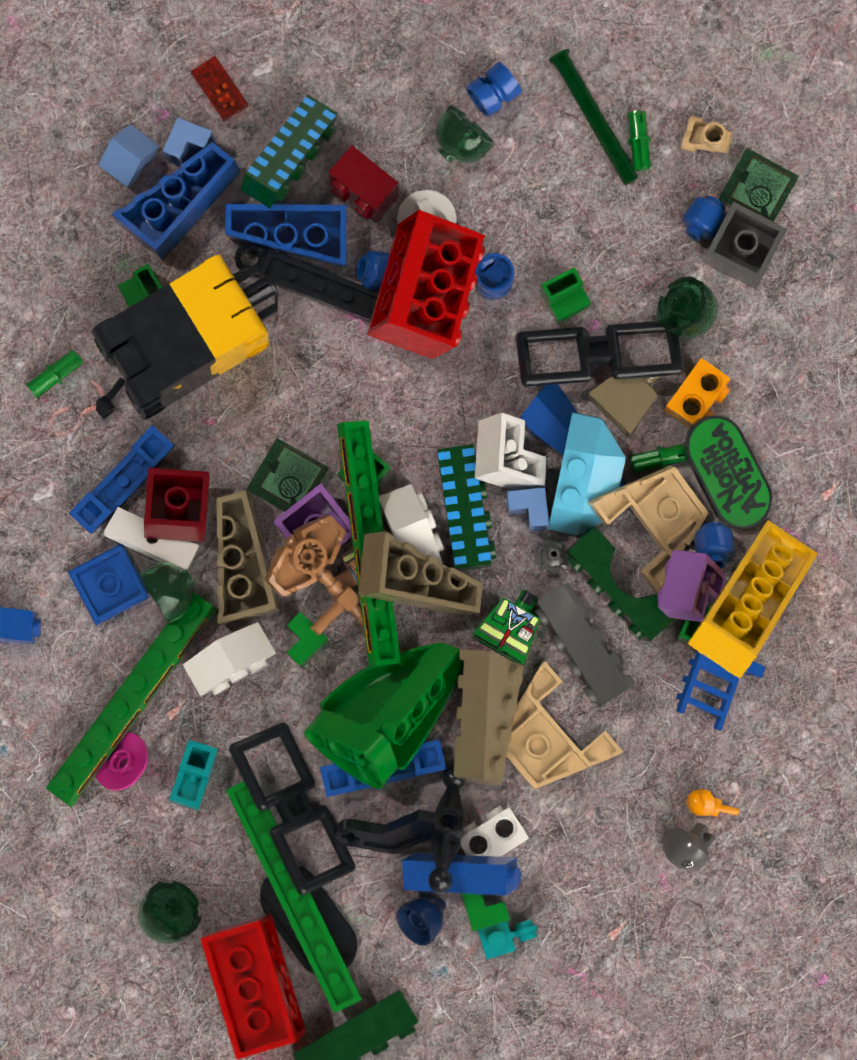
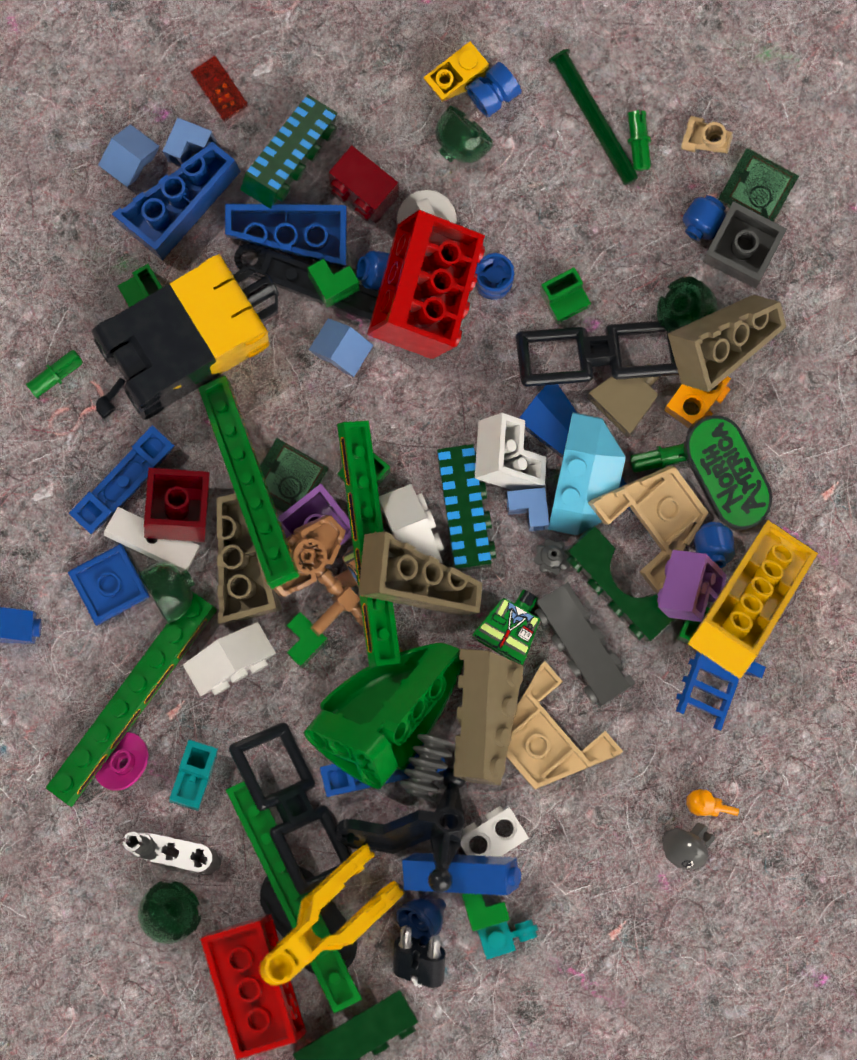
none -> beam [122,832,221,875]
none -> green plate [198,375,300,589]
none -> yellow piece [260,844,405,986]
none -> green piece [307,259,359,308]
none -> medium blue piece [309,318,373,377]
none -> black piece [393,926,446,988]
none -> dark grey piece [399,734,456,803]
none -> yellow slope [423,41,489,102]
none -> dark tan wedge [668,295,787,392]

